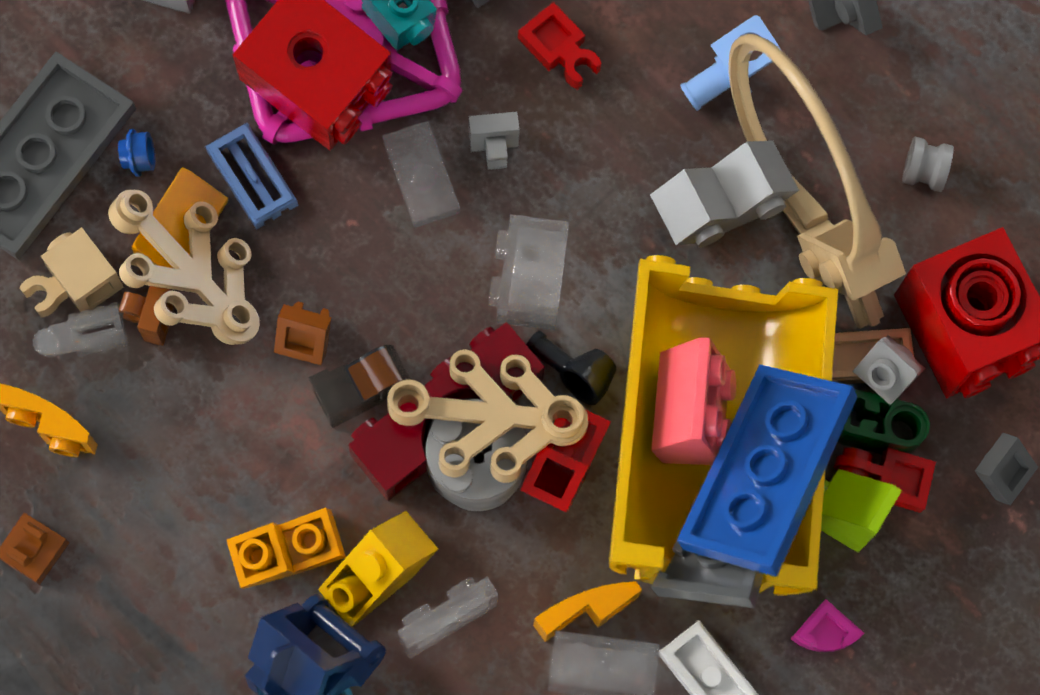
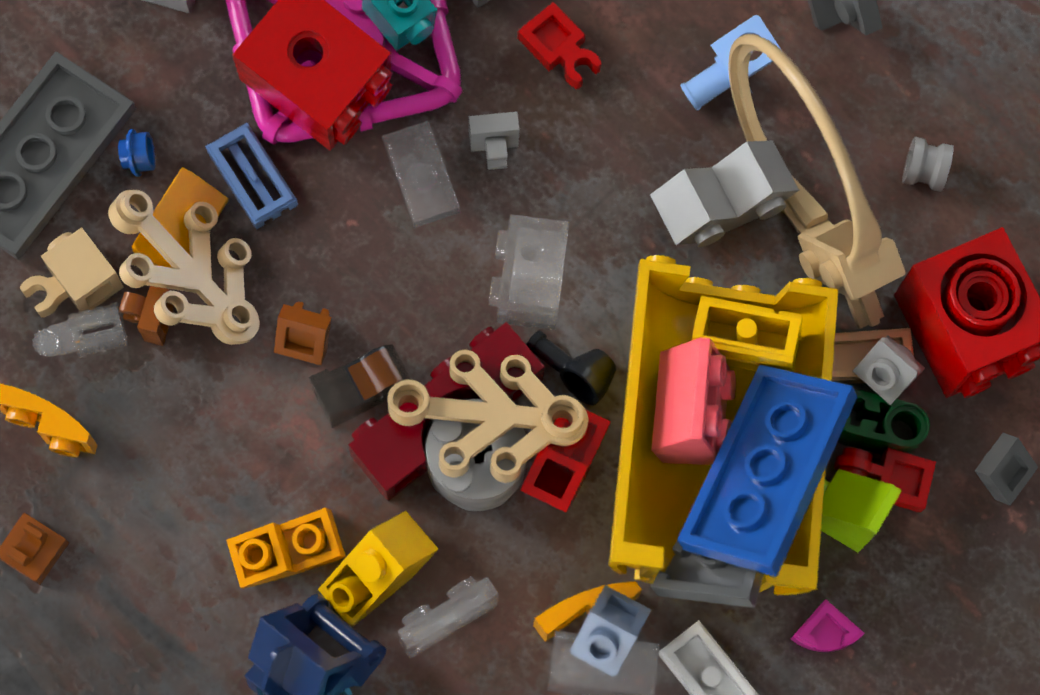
none -> sand blue bracket [570,585,651,677]
none -> yellow brick [691,296,802,372]

